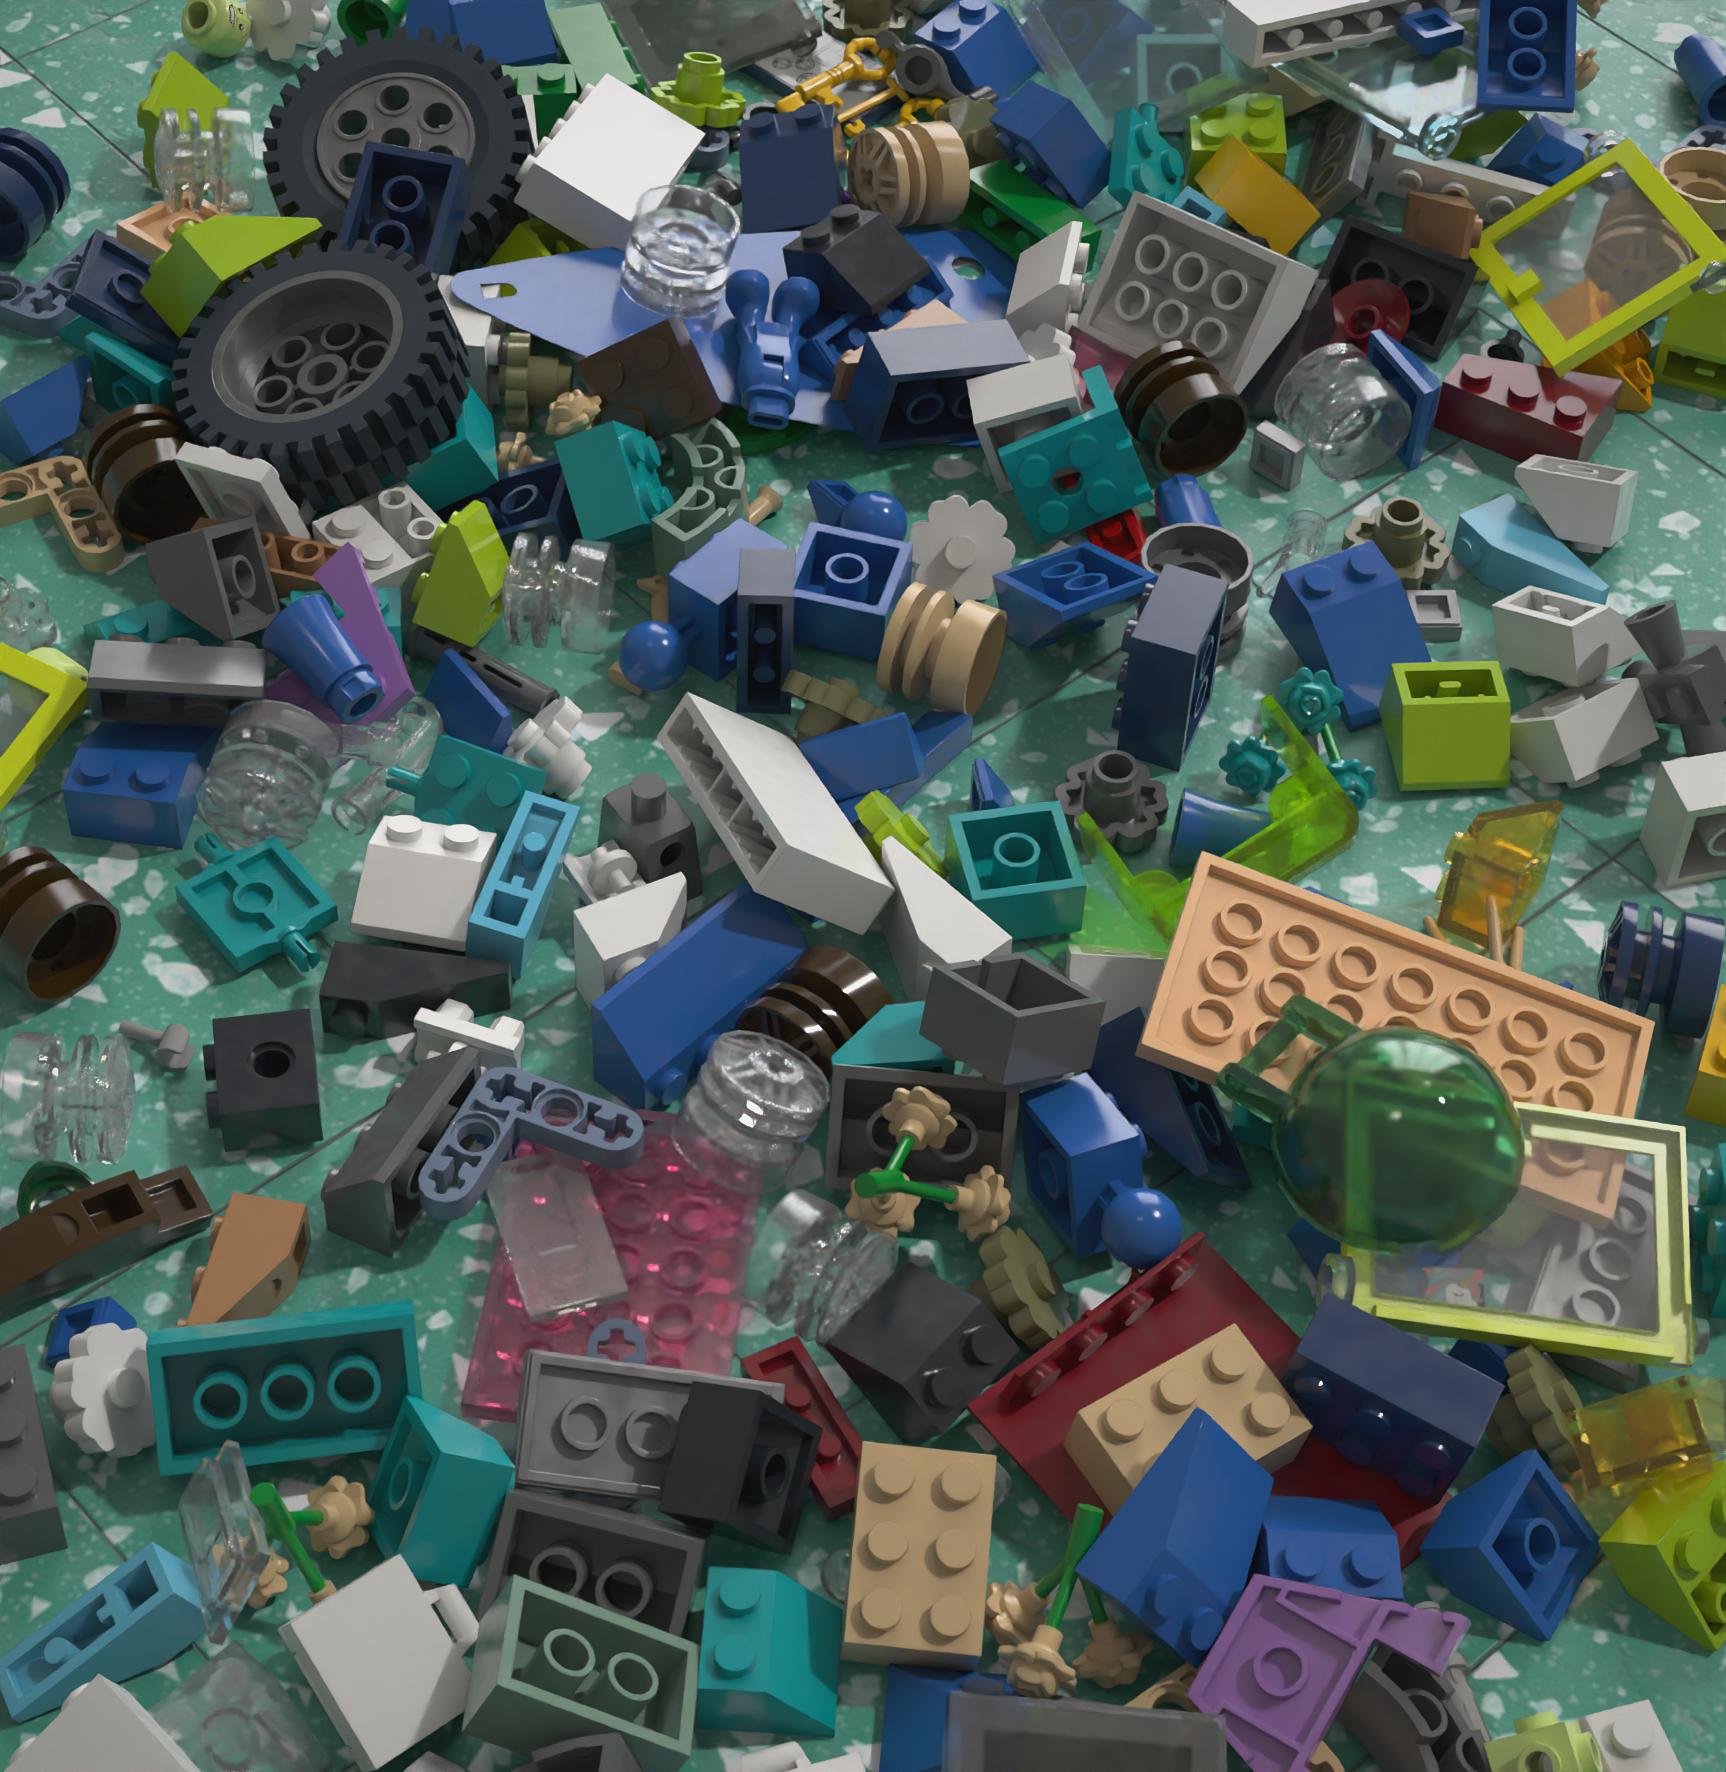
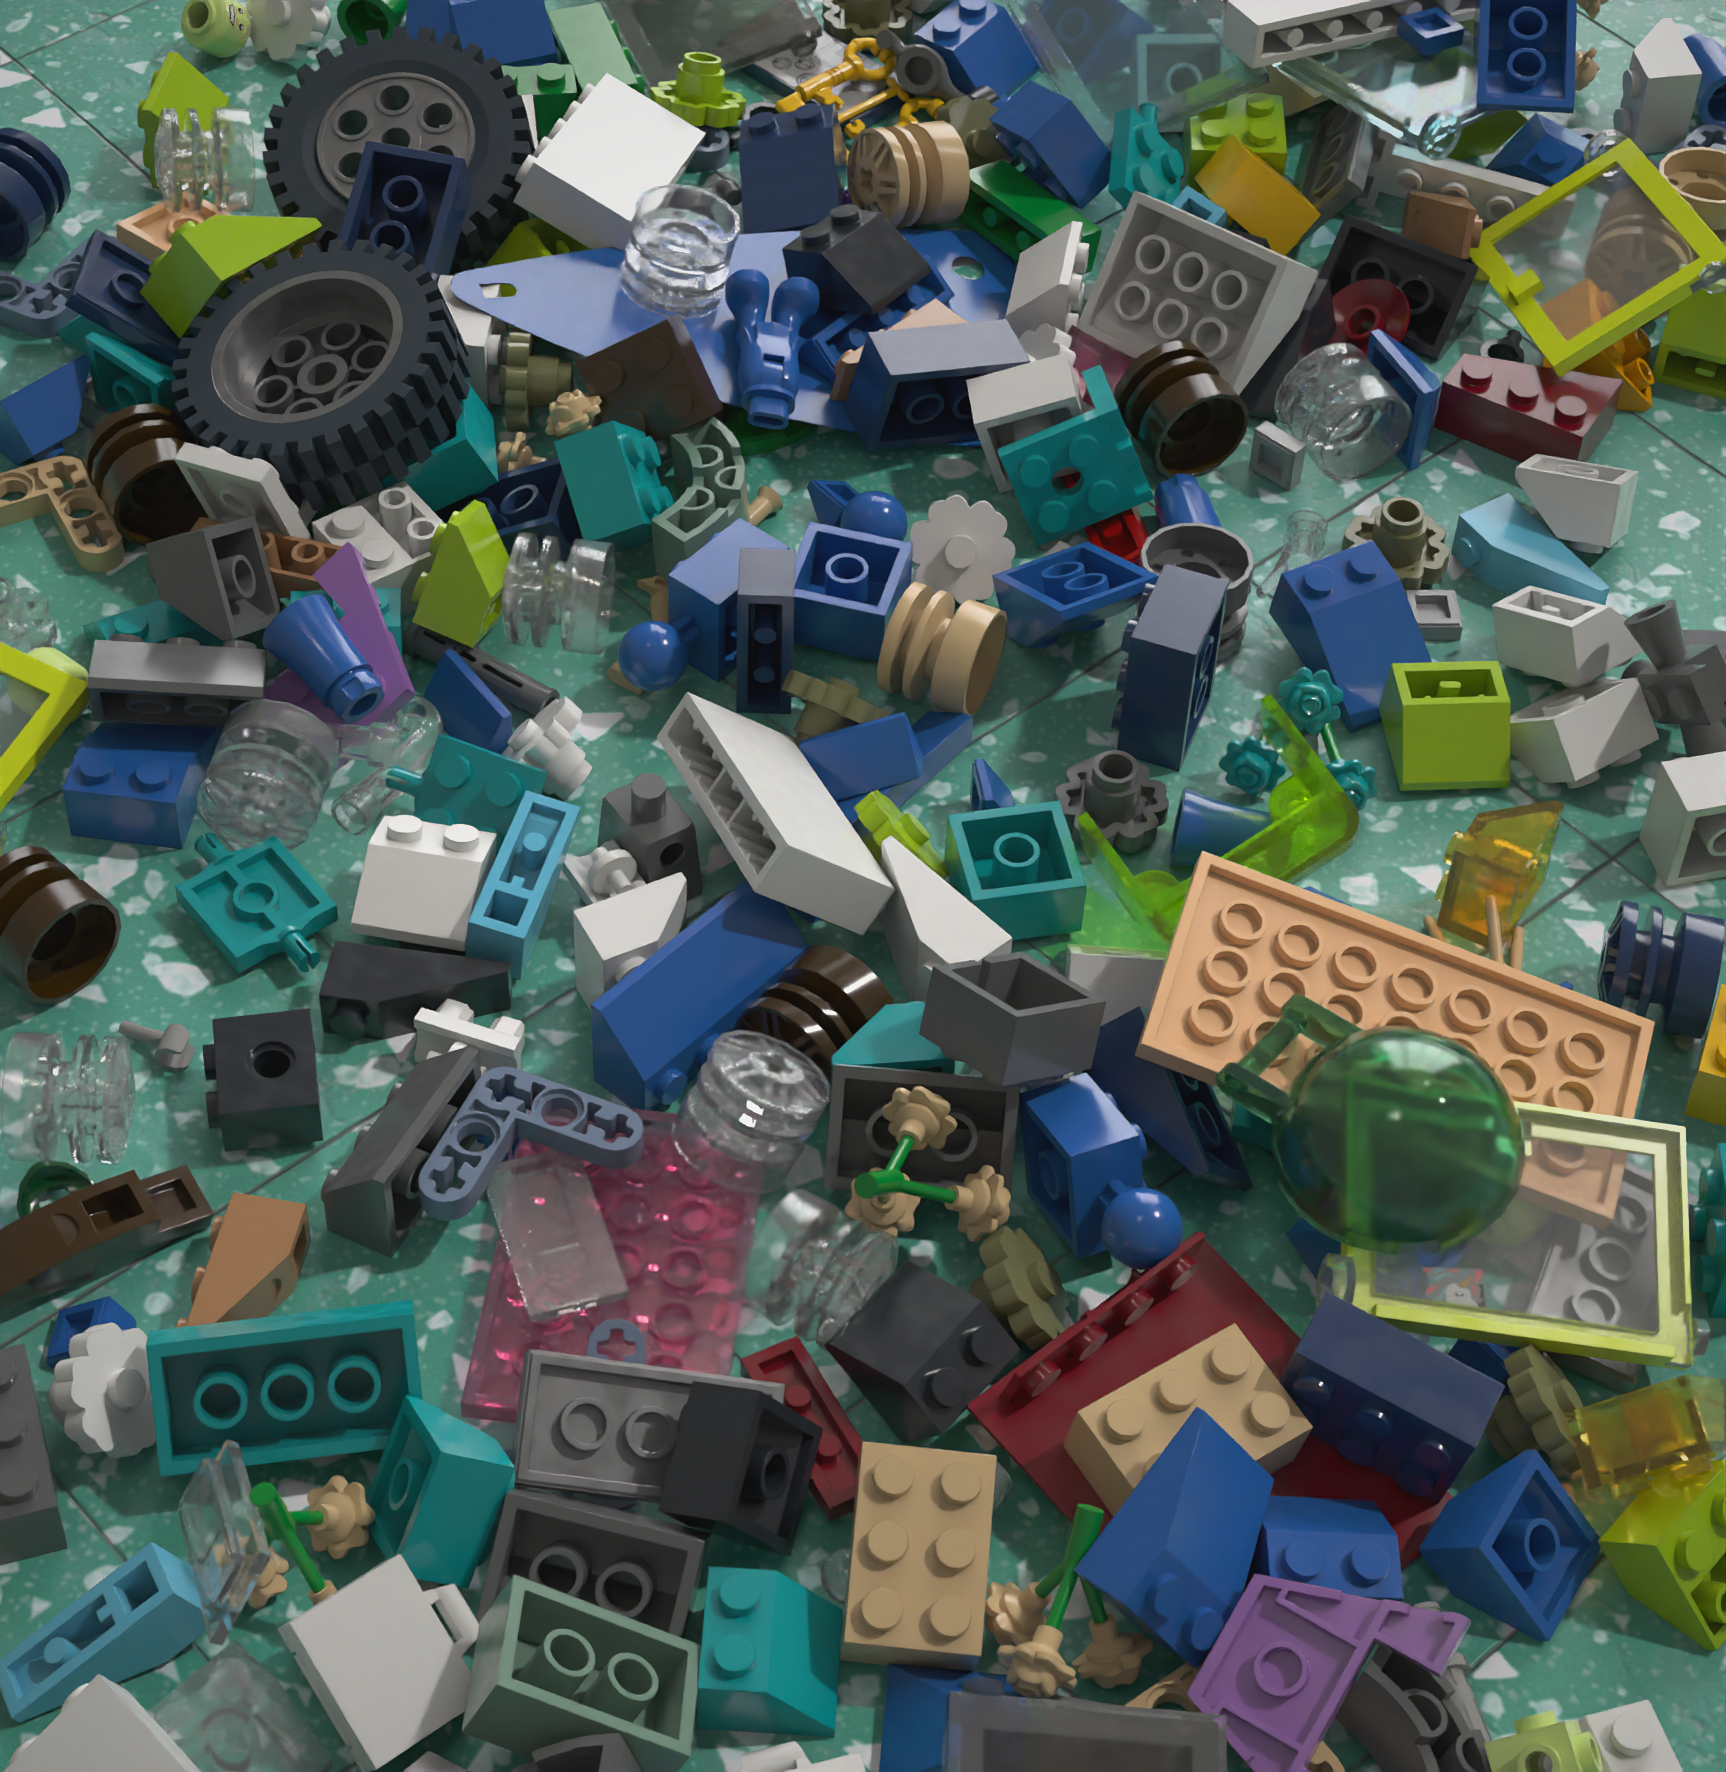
none -> white slope [1613,18,1702,154]

